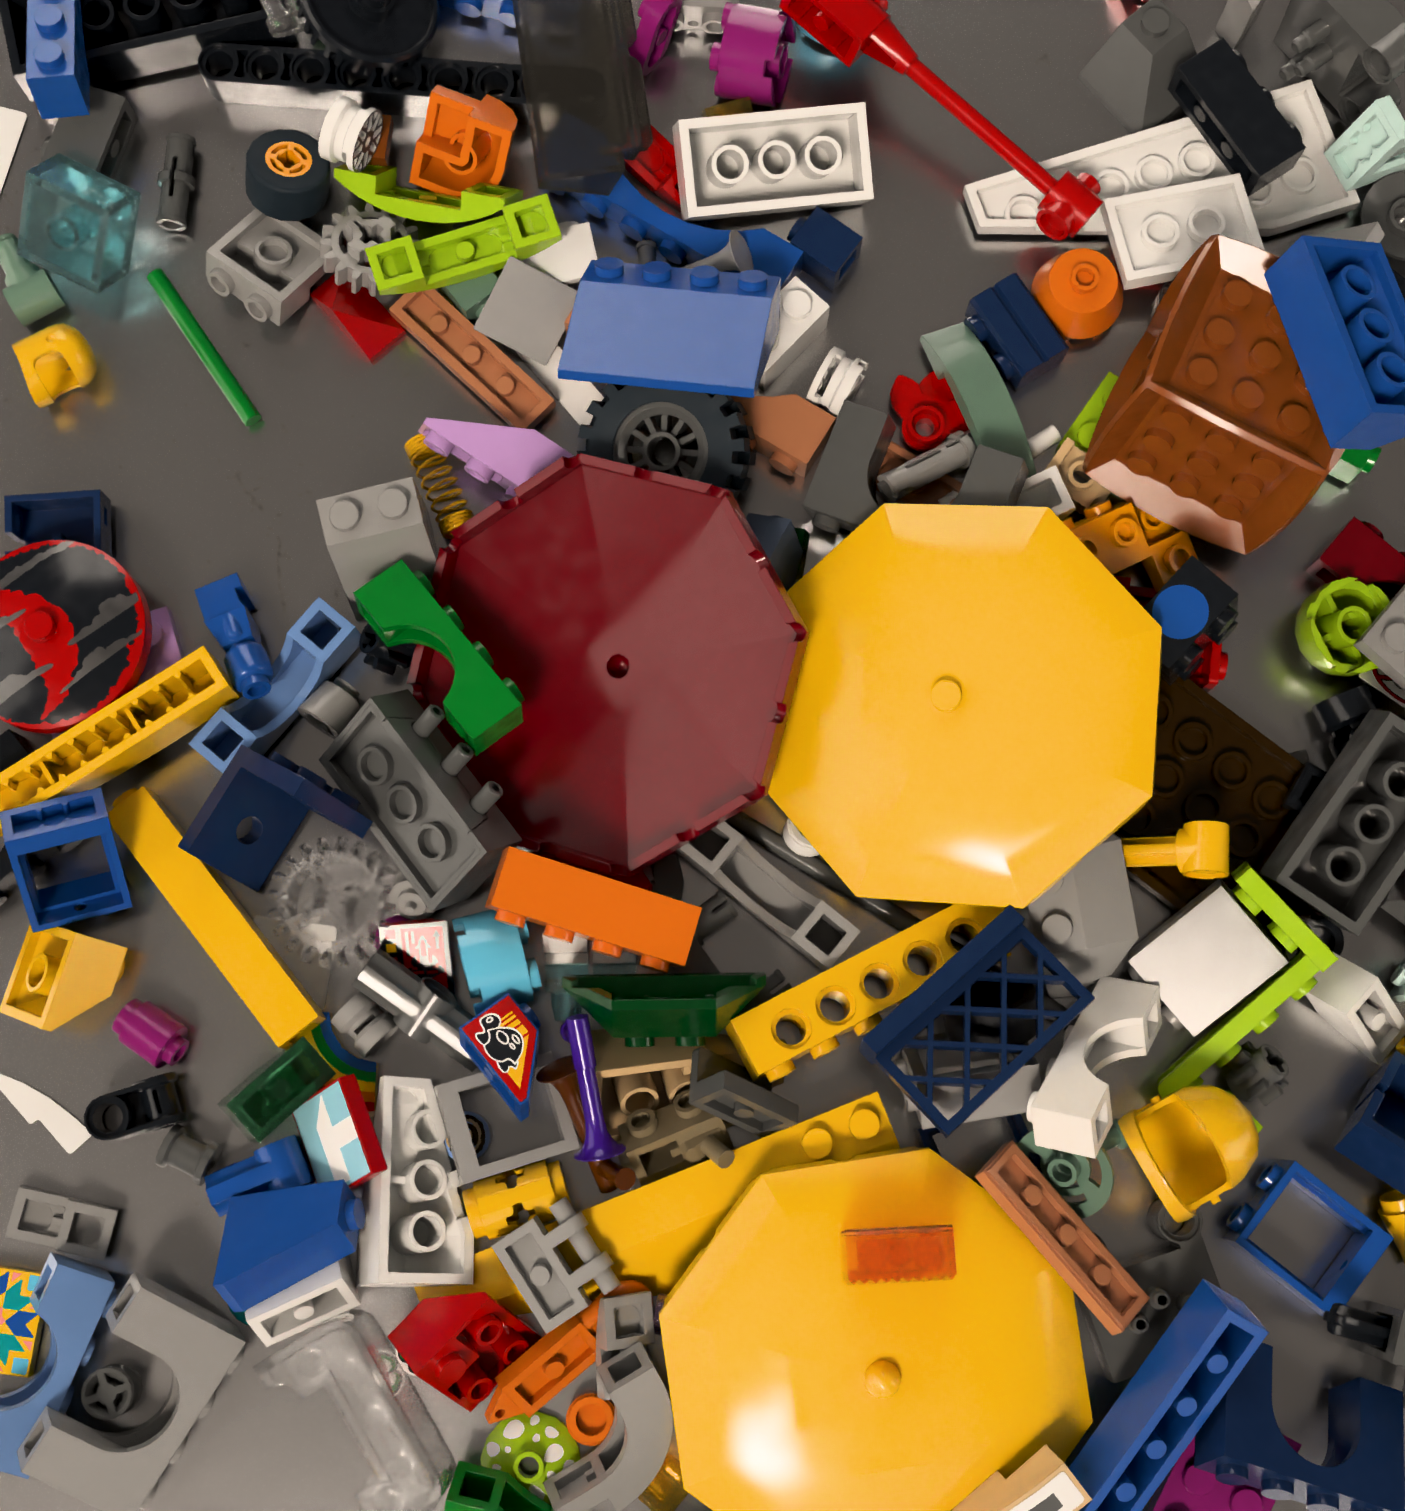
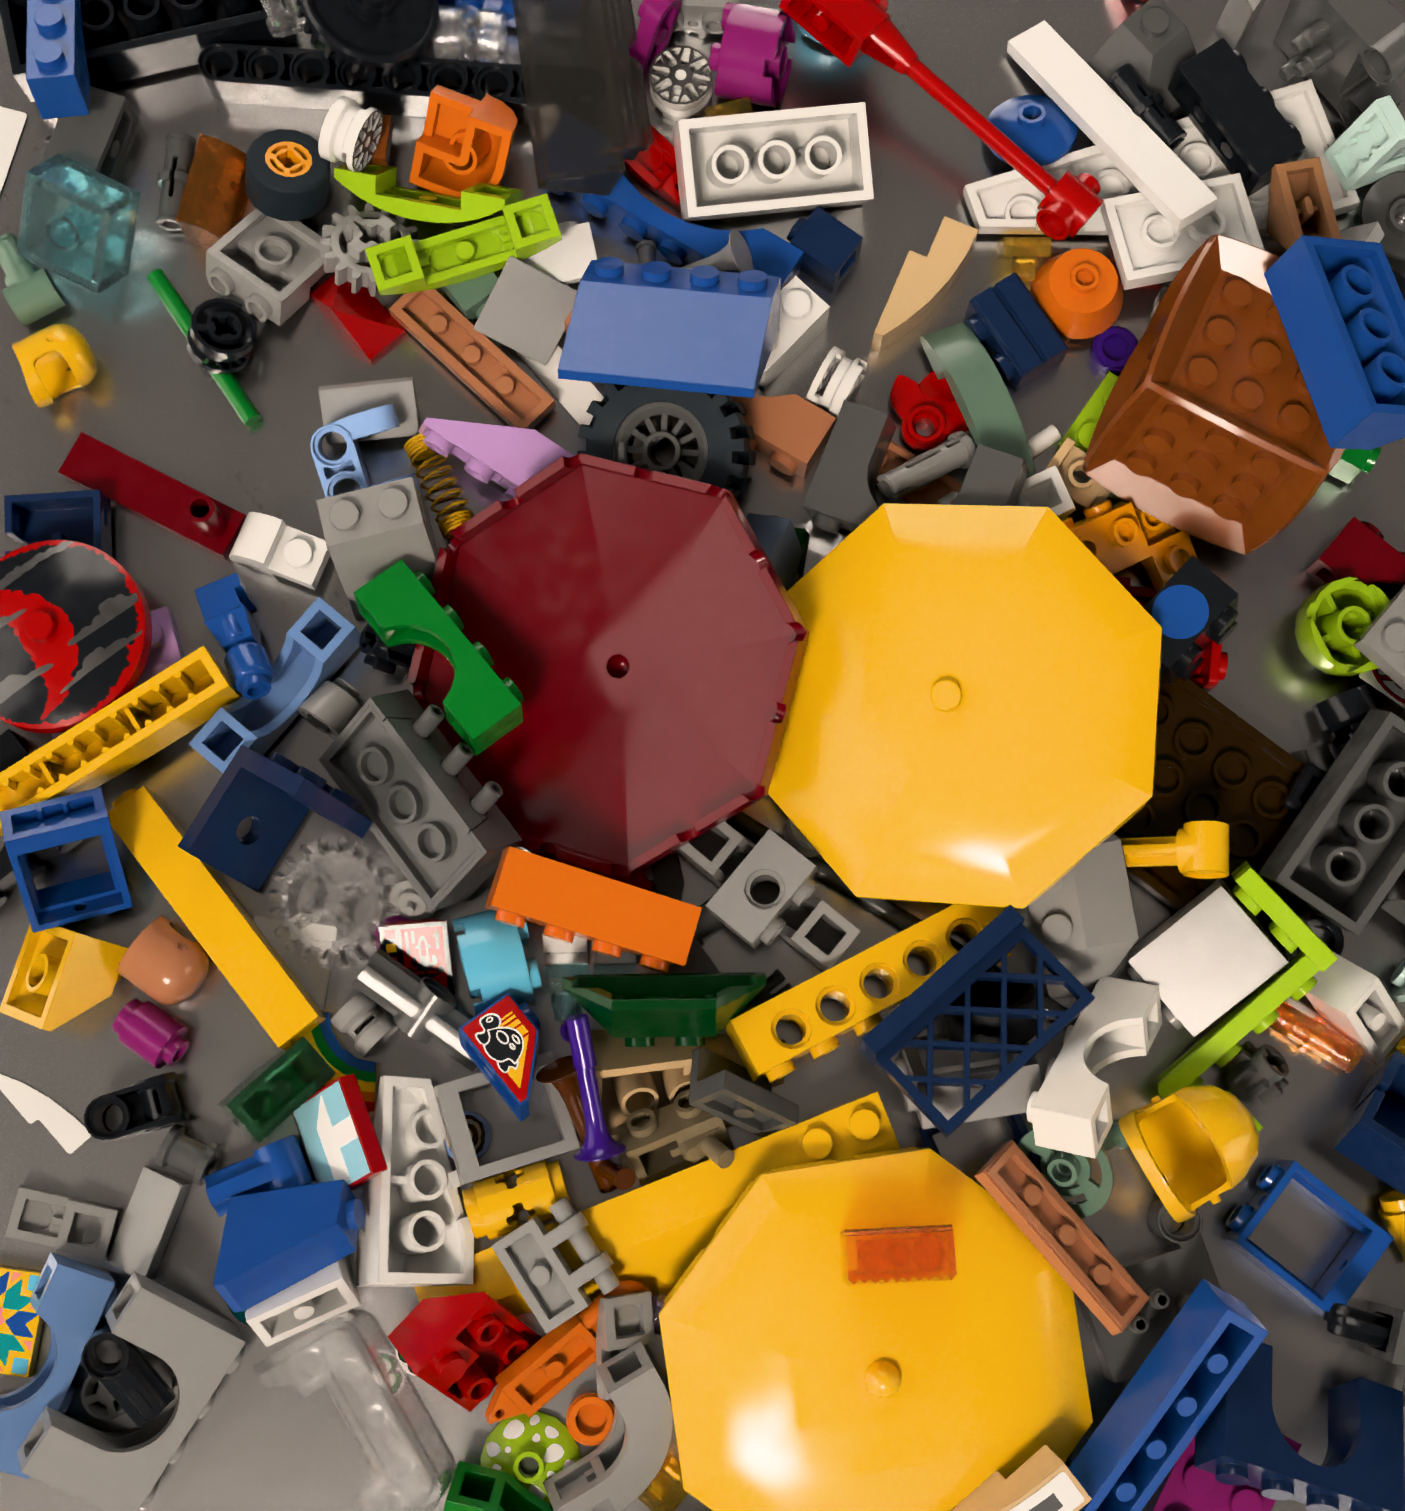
none -> dark red piece [58,432,246,560]
none -> black piece [81,1324,176,1428]
none -> light grey slope [106,1166,191,1280]
none -> nougat helmet [118,915,209,1005]
none -> clear orange brick [176,134,249,247]
none -> black wheel [187,298,257,375]
none -> white brick [229,512,330,590]
none -> light blue piece [310,403,422,498]
none -> light grey slope [318,376,420,445]
none -> clear wheel [434,5,507,63]
none -> white wheel [649,45,713,121]
none -> light grey brick [705,829,818,950]
none -> tan slope [871,216,979,352]
none -> blue dish [988,95,1078,166]
none -> clear yellow tile [998,237,1051,282]
none -> white tile [1007,20,1218,231]
none -> dark purple tile [1090,326,1138,376]
none -> black pin [1106,63,1187,150]
none -> medium nougat slope [1266,157,1342,250]
none -> clear orange pin [1269,1002,1364,1074]

